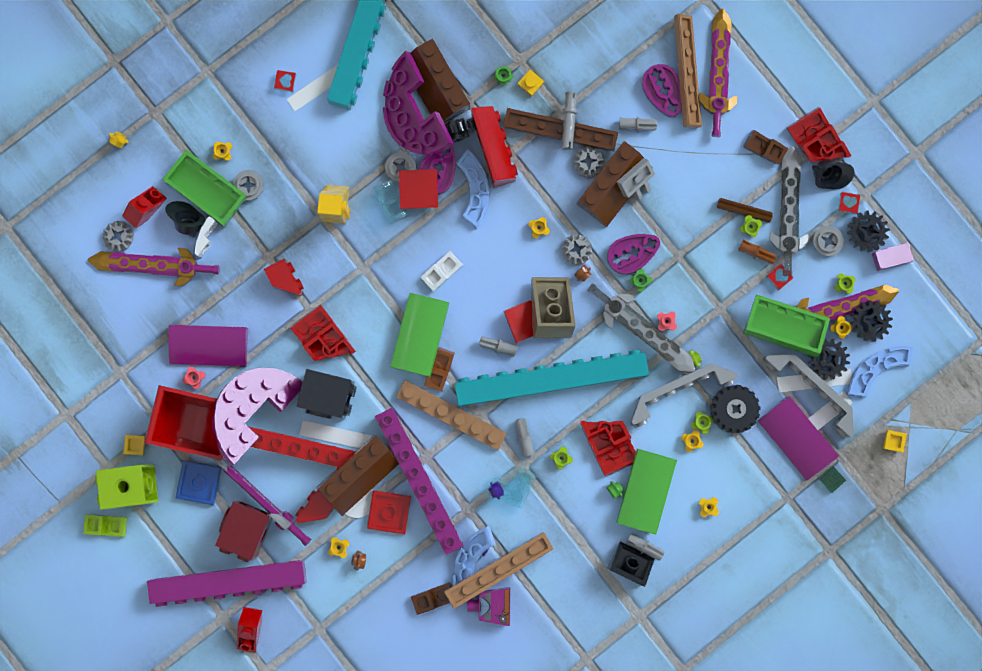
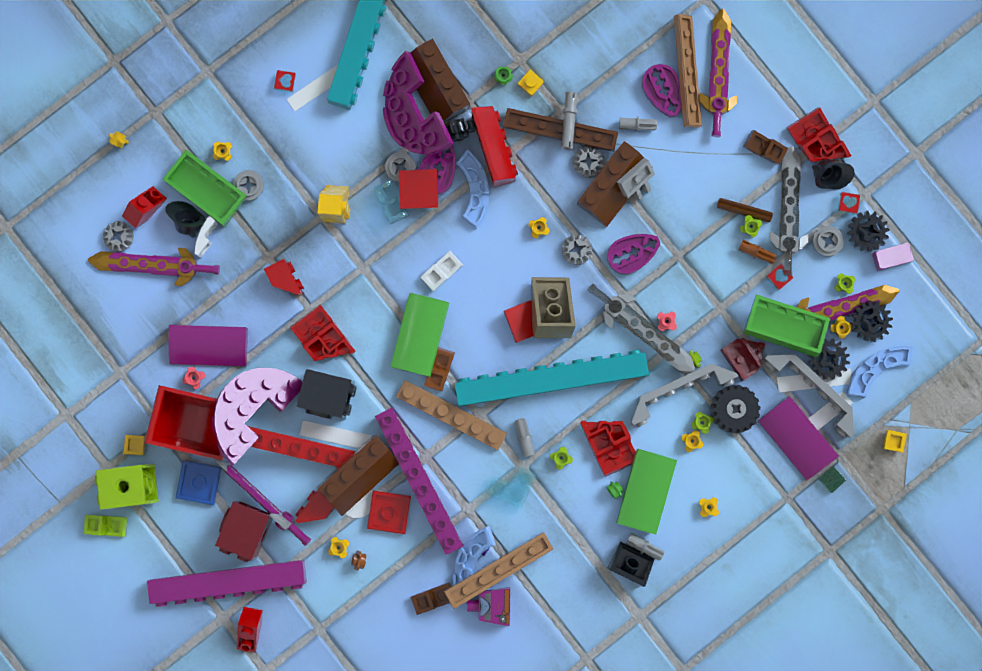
light grey axle [479,336,518,357] -> none
dark purple plate [488,481,505,500] -> none
dark orange plate [574,265,591,282] -> none
bright green plate [629,269,652,292] -> none
none -> dark red slope [720,338,765,382]

